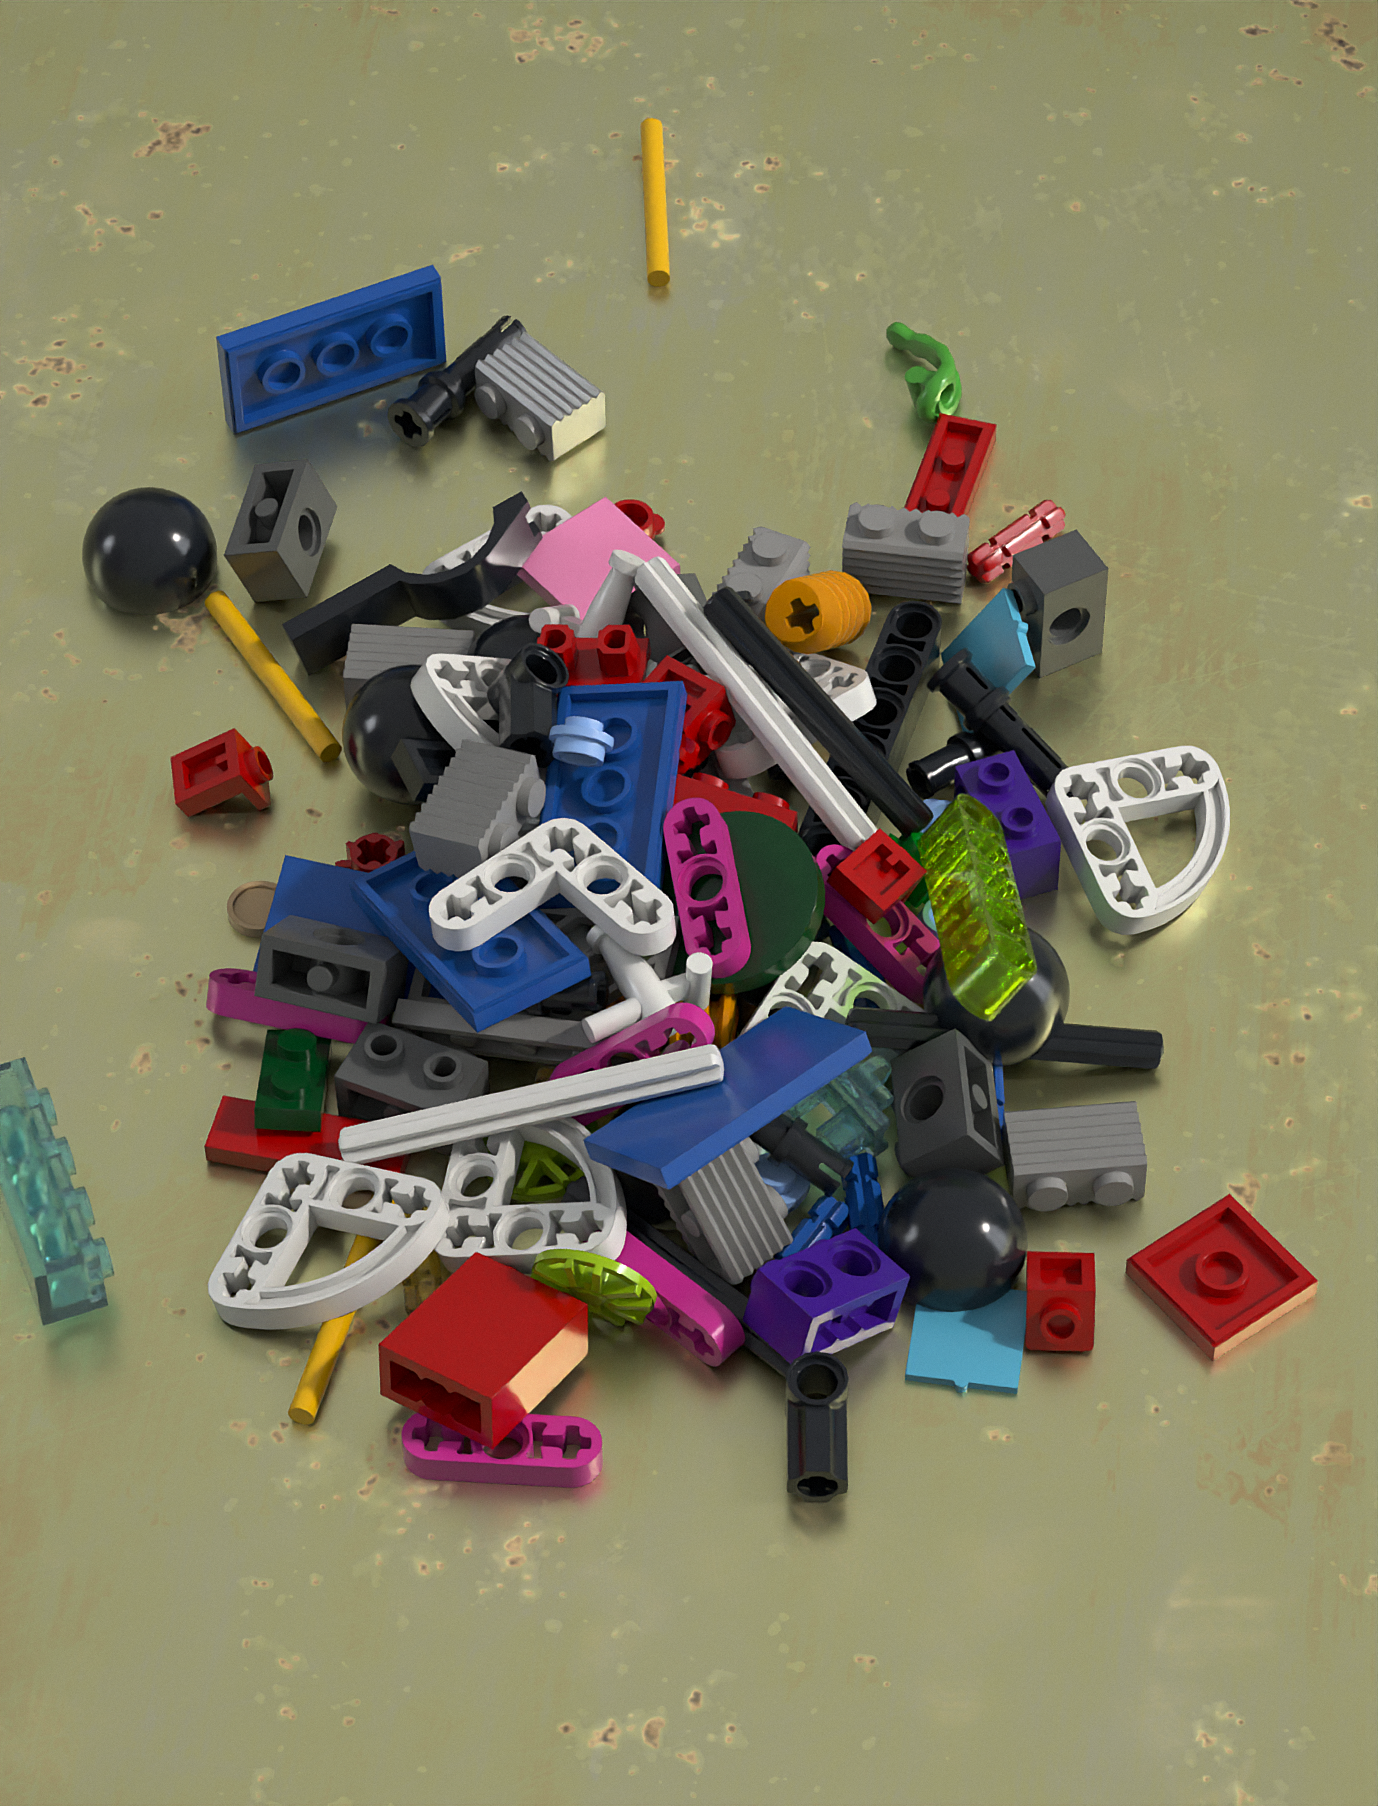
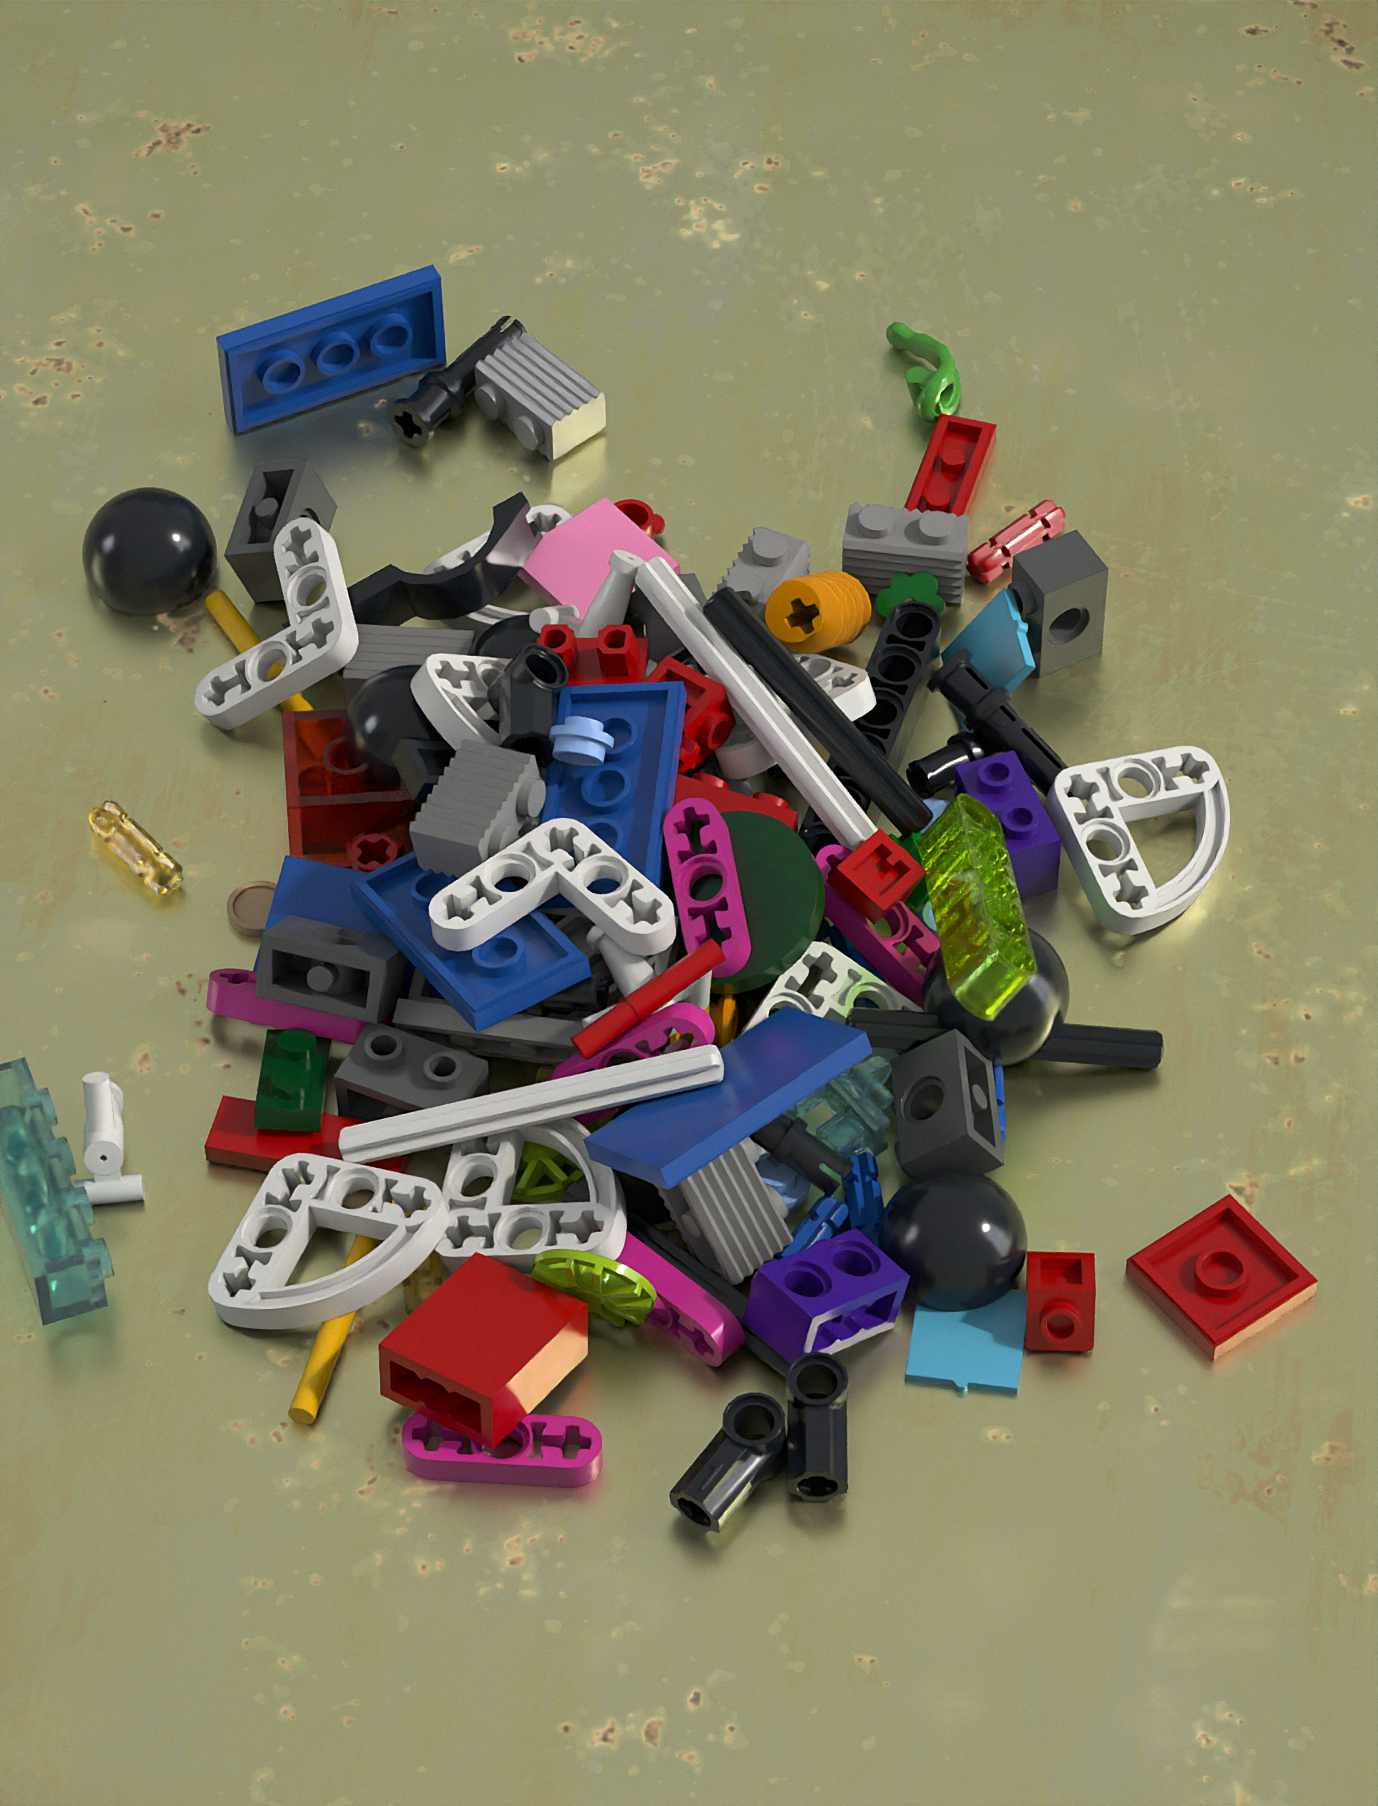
red bracket [170,728,273,817] -> none
yellow bar [640,118,670,287] -> none
light grey brick [1002,1101,1147,1212] -> none
none -> white piece [75,1072,144,1206]
none -> clear yellow axle [89,800,184,896]
none -> white beam [194,518,359,730]
none -> clear red slope [282,709,414,856]
none -> red piece [570,938,726,1060]
none -> black piece [669,1392,787,1533]
none -> green plant [875,571,945,618]

